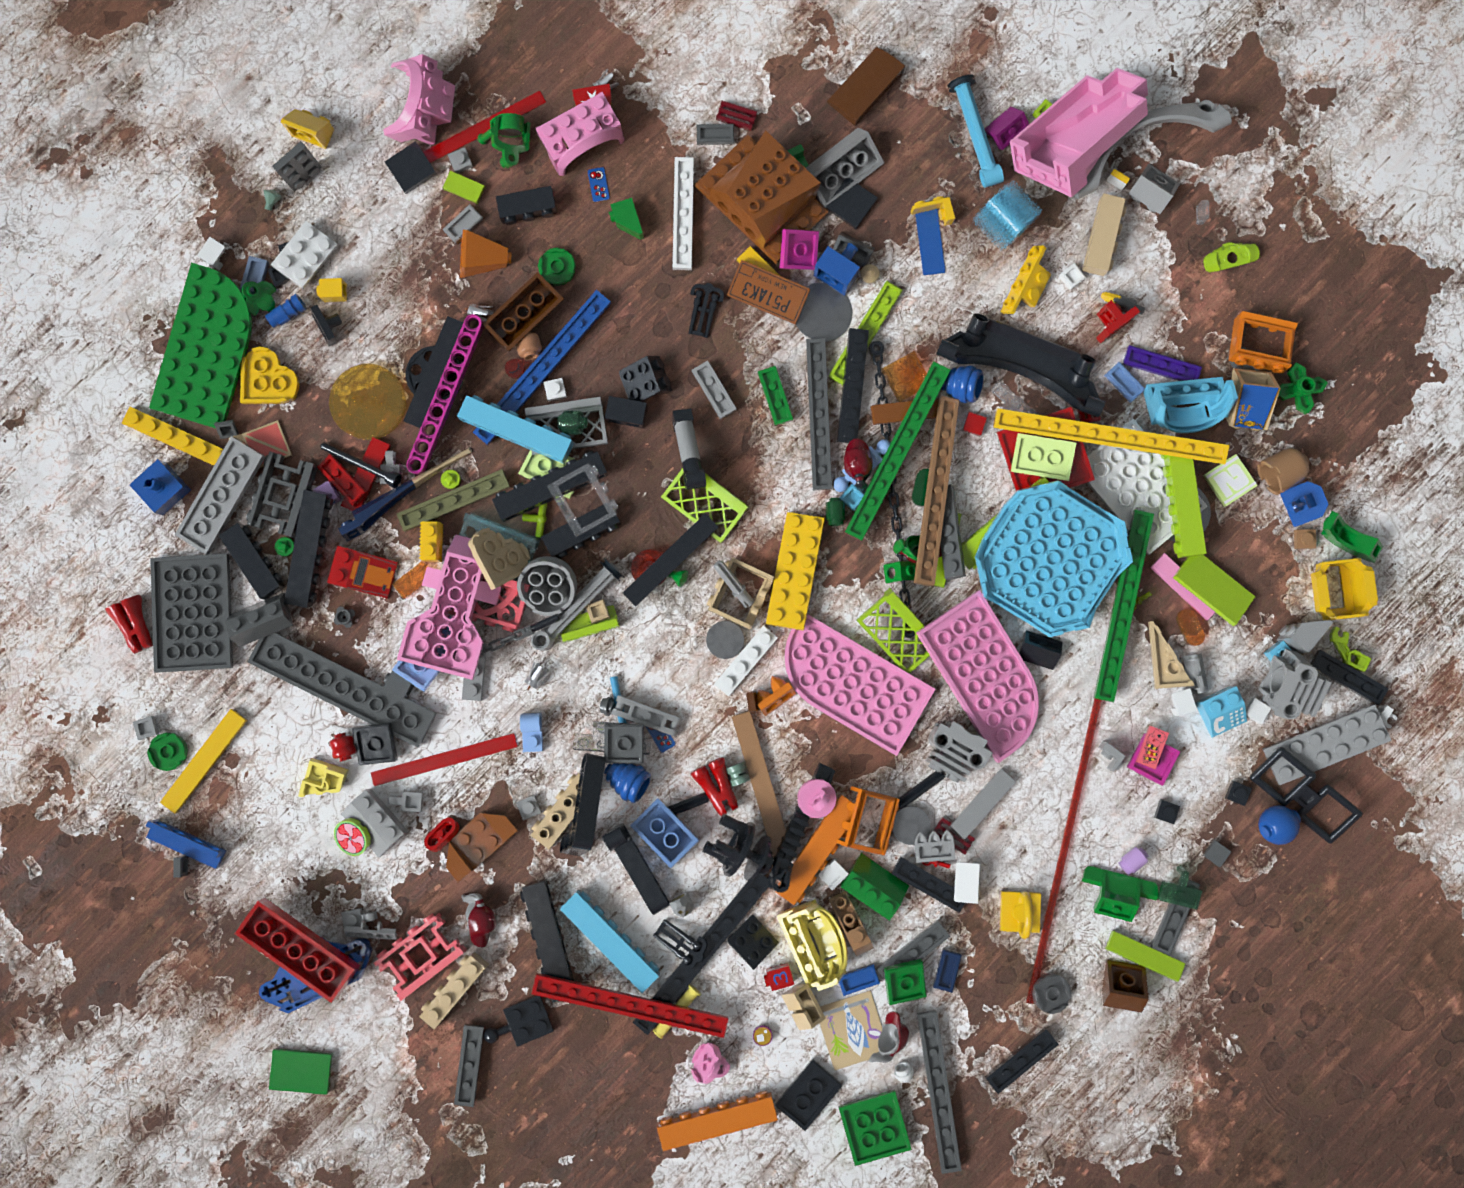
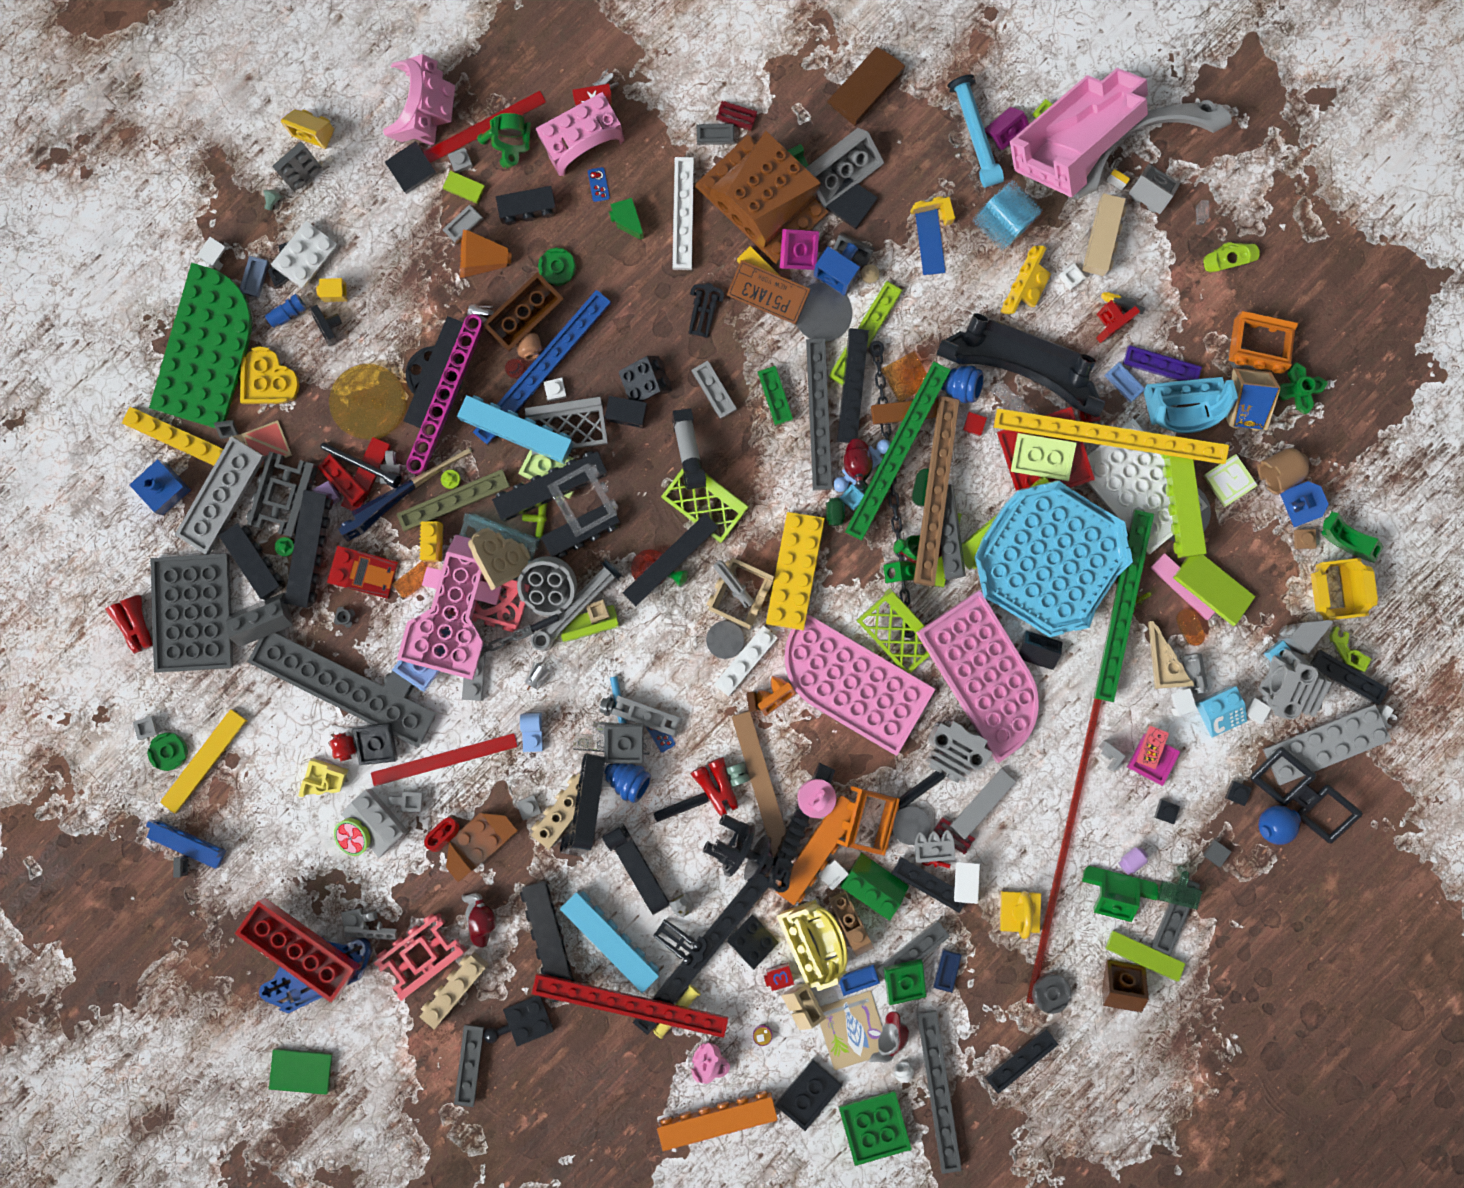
green plate [242,281,276,316] -> none
clear green head [558,410,588,435] -> none
medium blue slope [630,798,700,868] -> none

